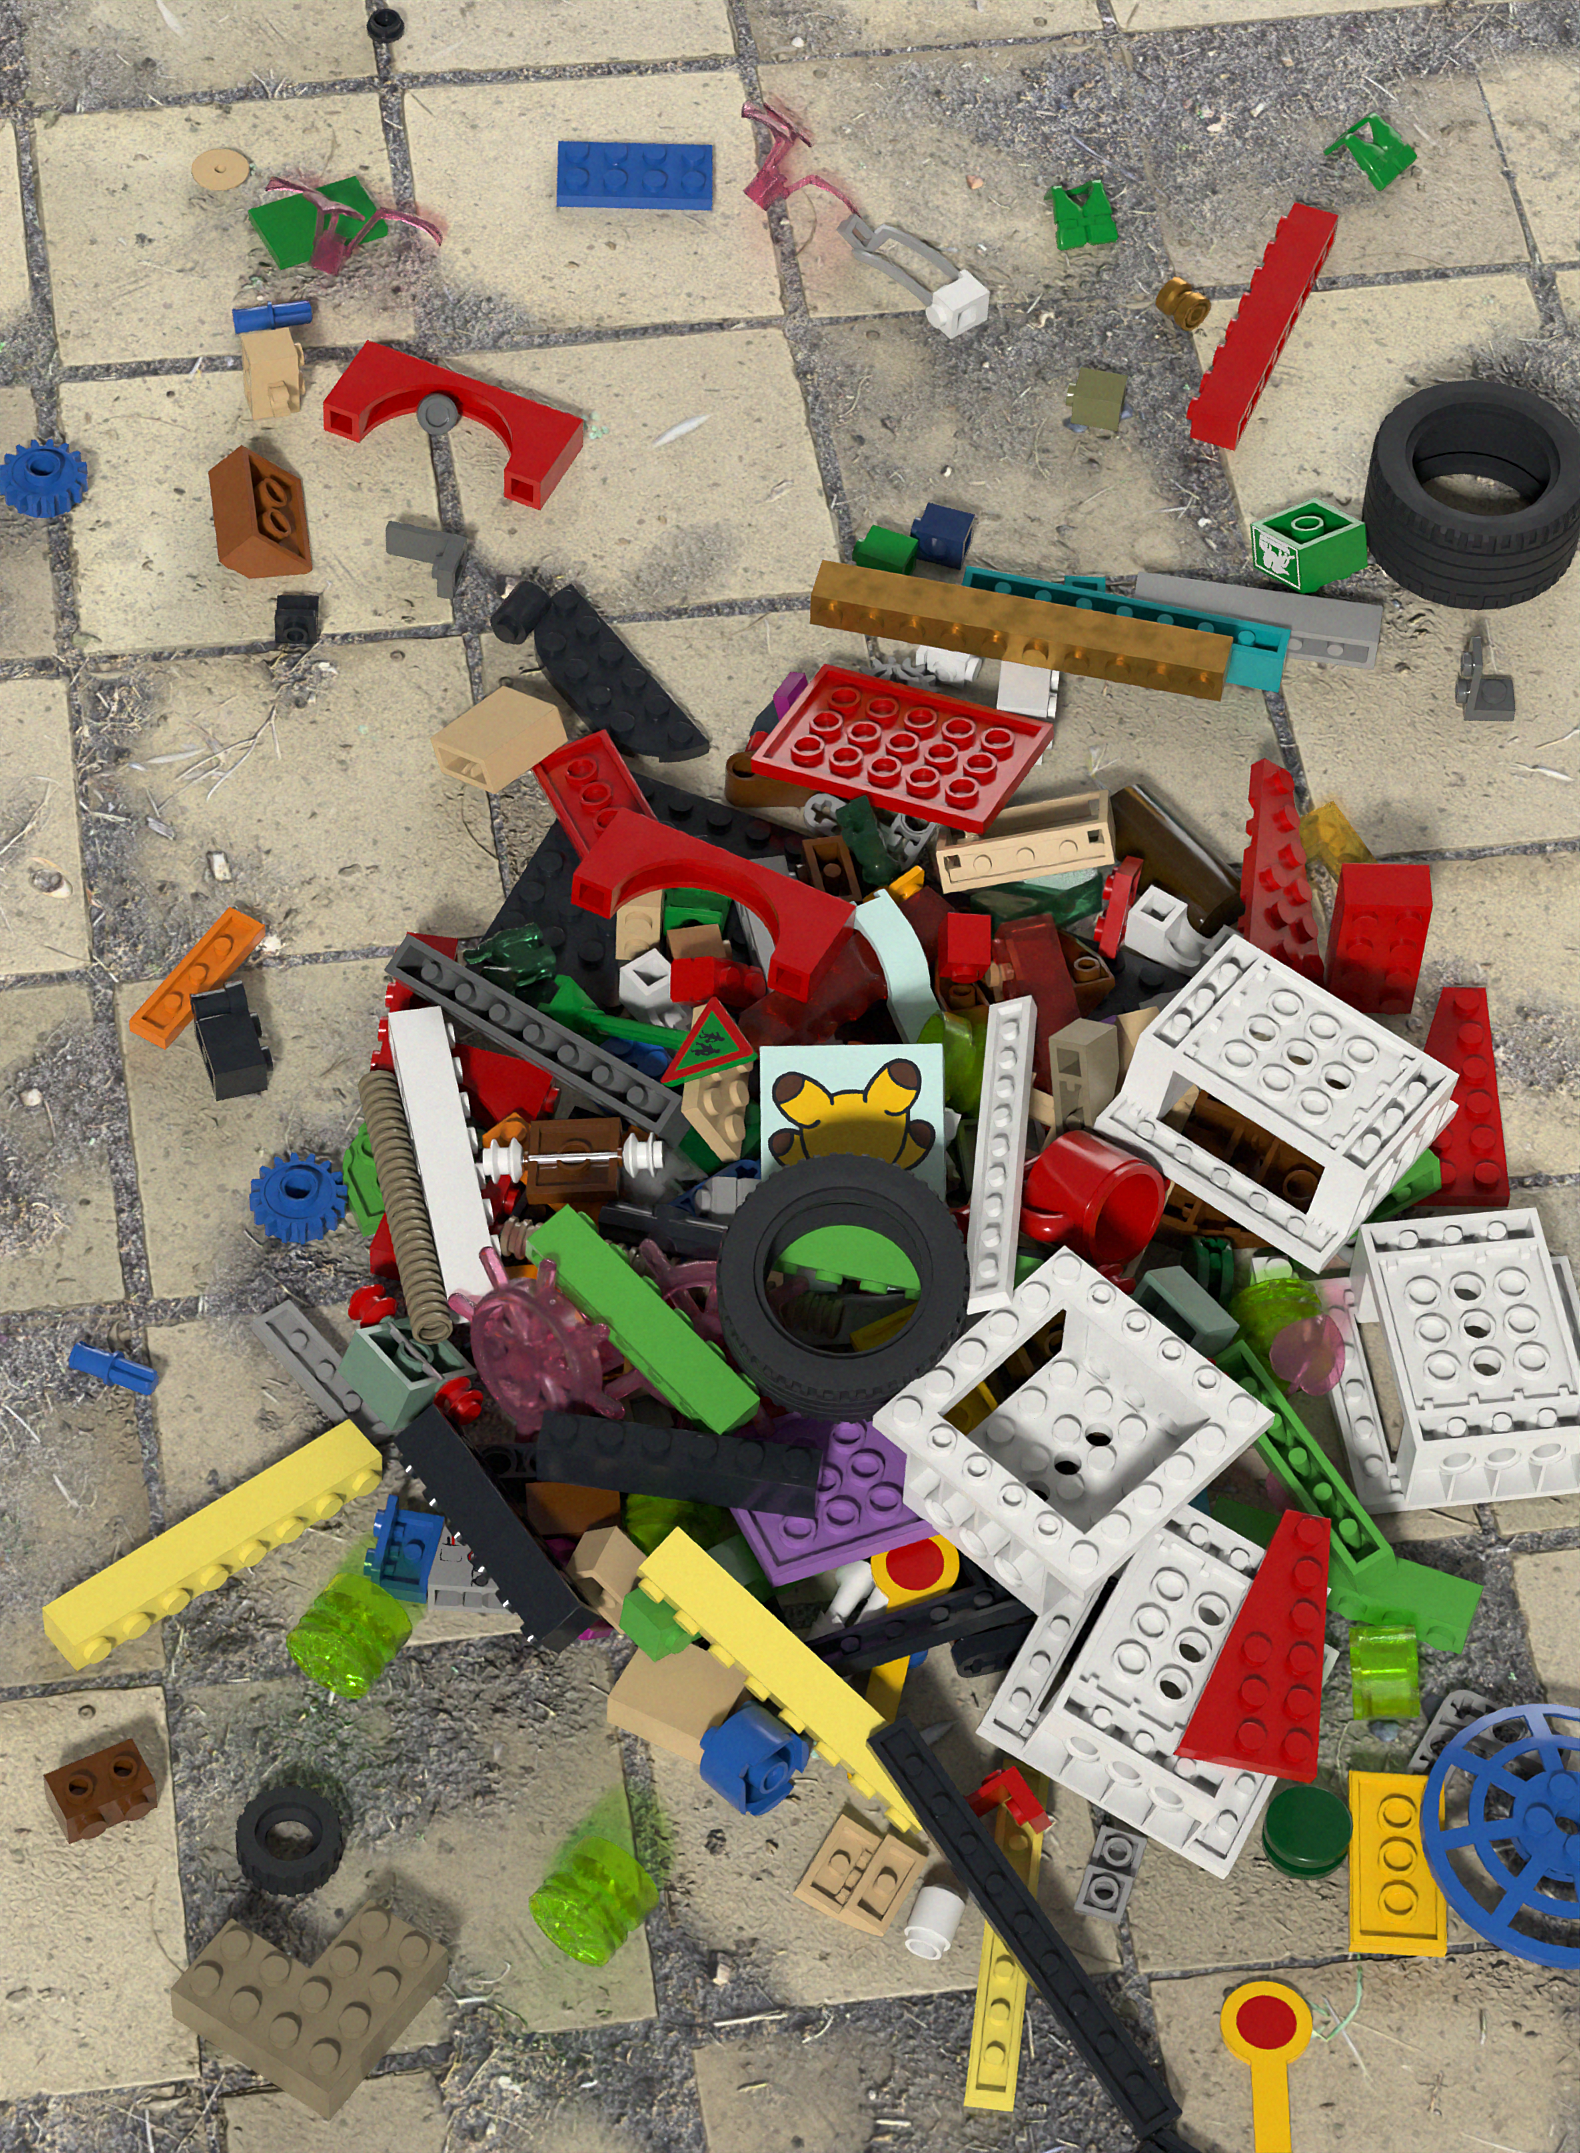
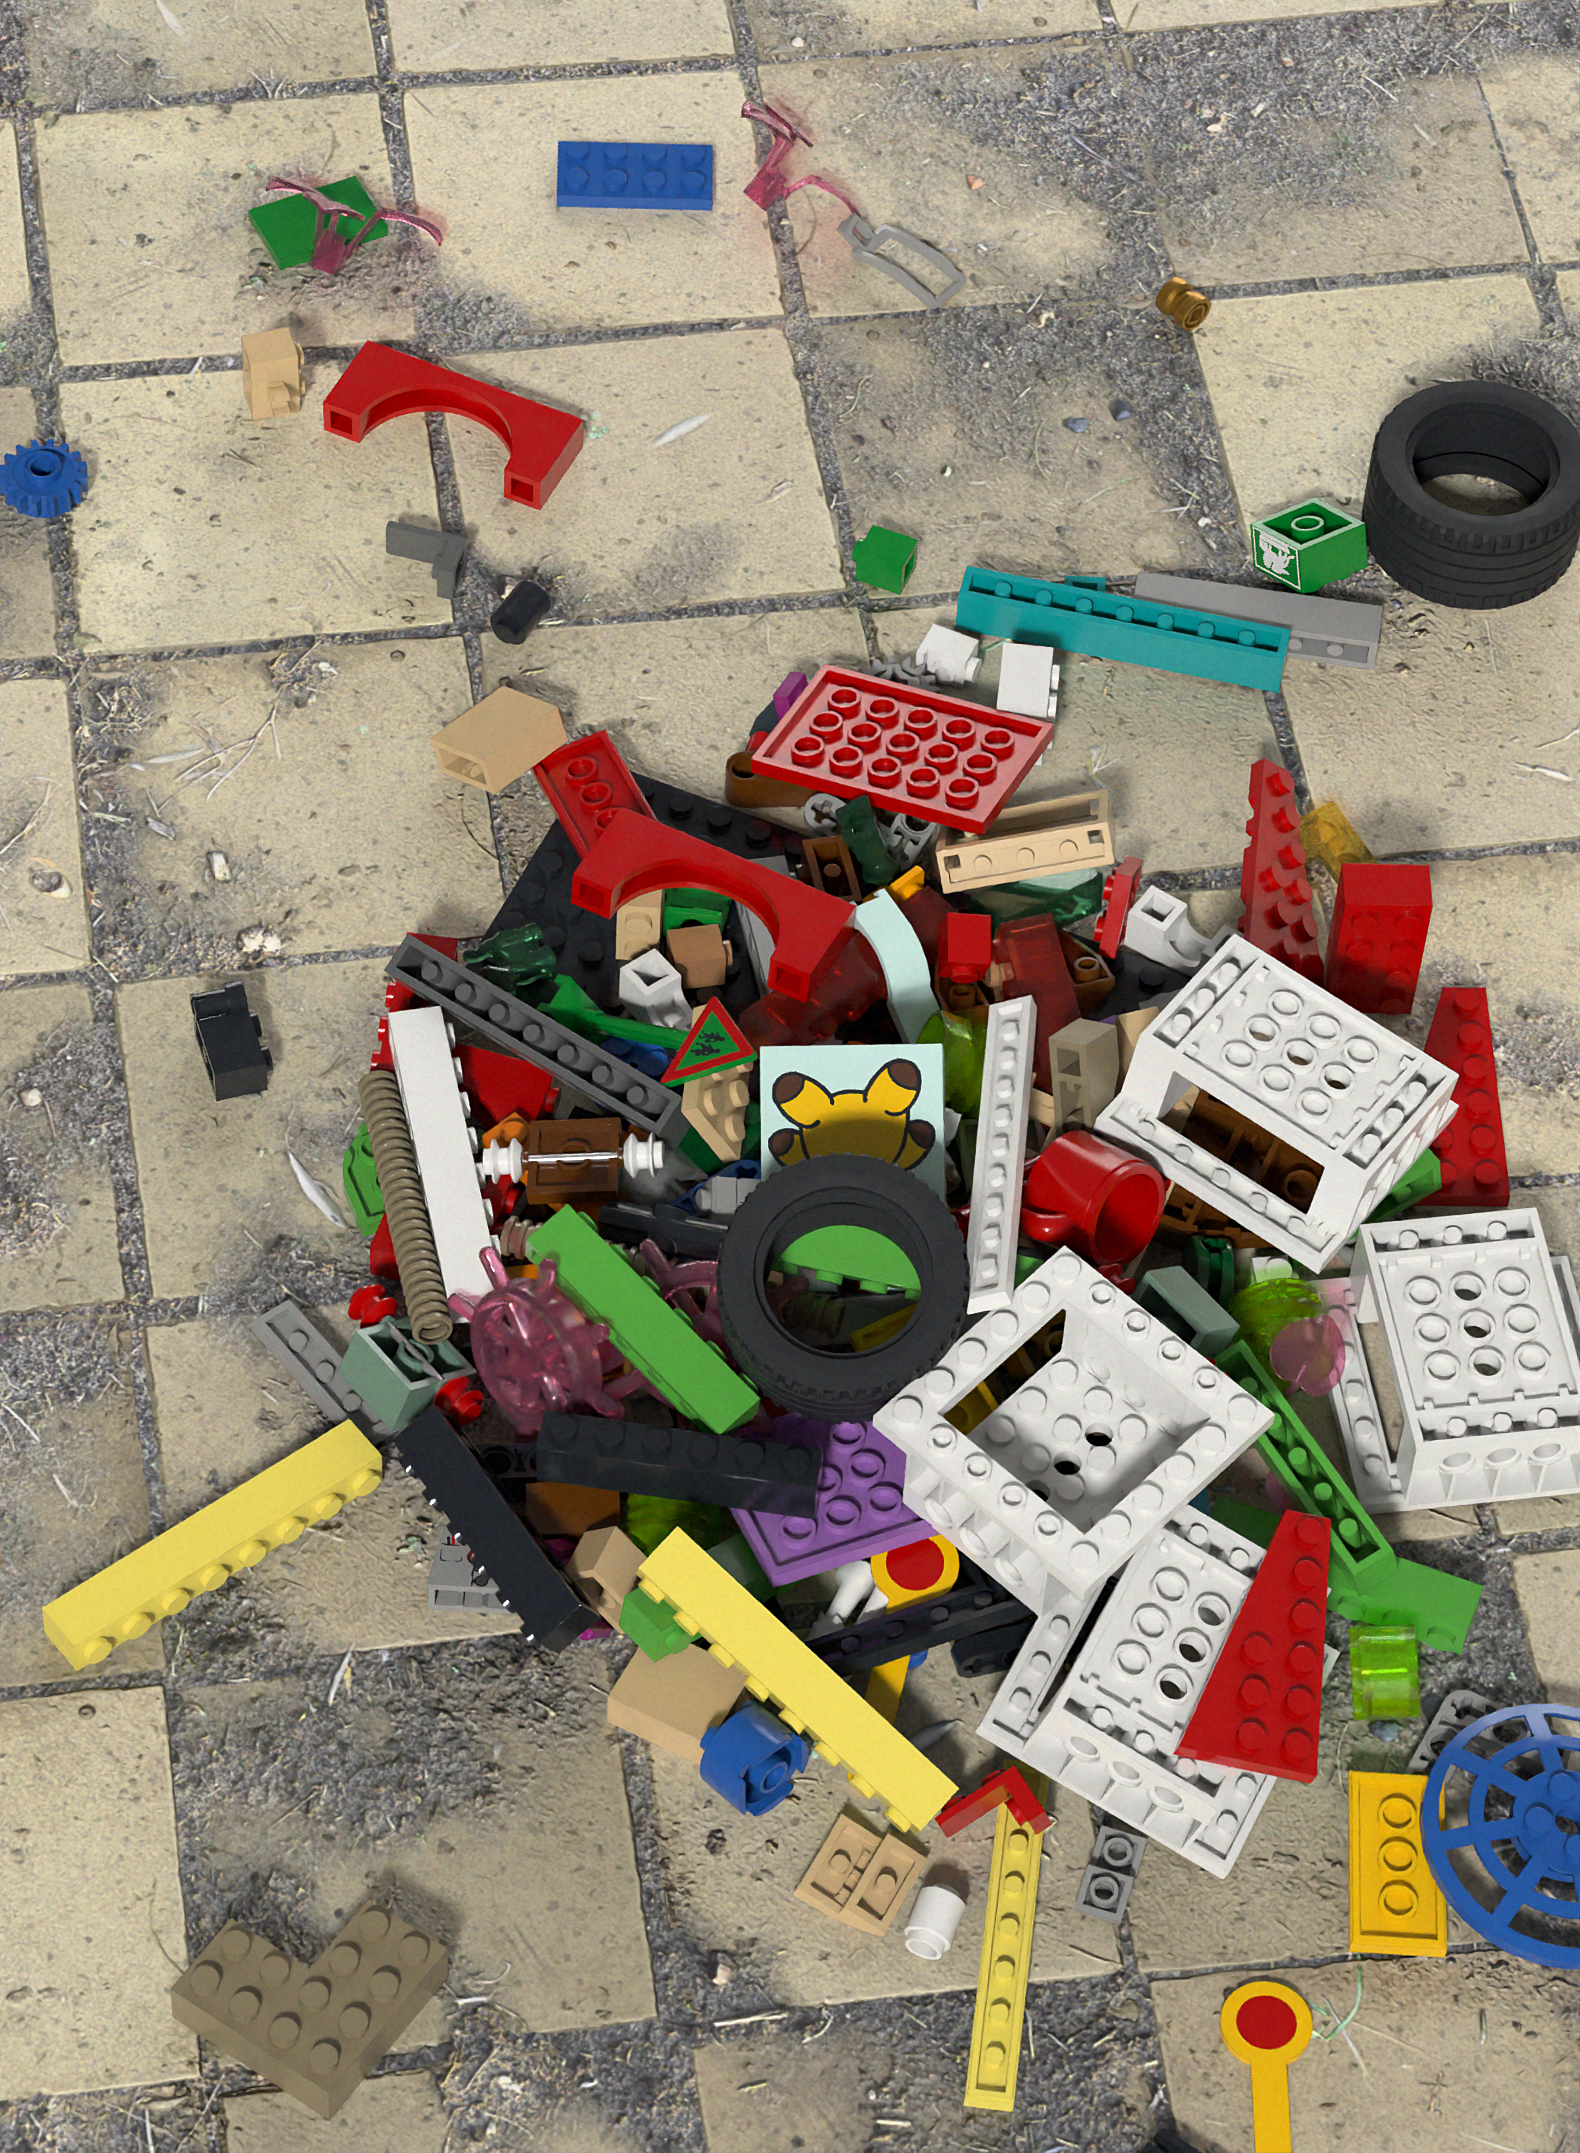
reddish brown brick [43,1738,158,1844] -> none
blue axle [69,1341,159,1395] -> none
orange plate [129,906,266,1050] -> none
tan piece [191,149,249,191] -> none
dark orange slope [208,445,313,579] -> none
blue axle [232,300,313,335] -> none
black tyre [235,1785,343,1897] -> none
blue gear [249,1152,348,1245] -> none
black bracket [274,595,319,644] -> none
clear neon green wheel [286,1573,413,1699] -> none
blue bracket [363,1494,445,1604] -> none
black plate [366,8,405,44] -> none
dark grey tile [416,393,458,435] -> none
clear neon green wheel [529,1835,659,1967] -> none
black plate [534,583,709,763] -> none
red brick [670,956,766,1014] -> none
pearl gold brick [810,560,1233,702] -> none
black plate [865,1715,1183,2143] -> none
dark blue brick [910,502,975,570] -> none
white brick [926,269,990,339] -> none
green piece [1043,179,1119,251] -> none
olive brick [1065,367,1128,432] -> none
dark brown brick [1089,784,1246,939] -> none
red brick [1186,202,1339,451] -> none
dark green head [1261,1785,1353,1880] -> none
green piece [1323,112,1417,191] -> none
dark grey bracket [1455,636,1516,722] -> none

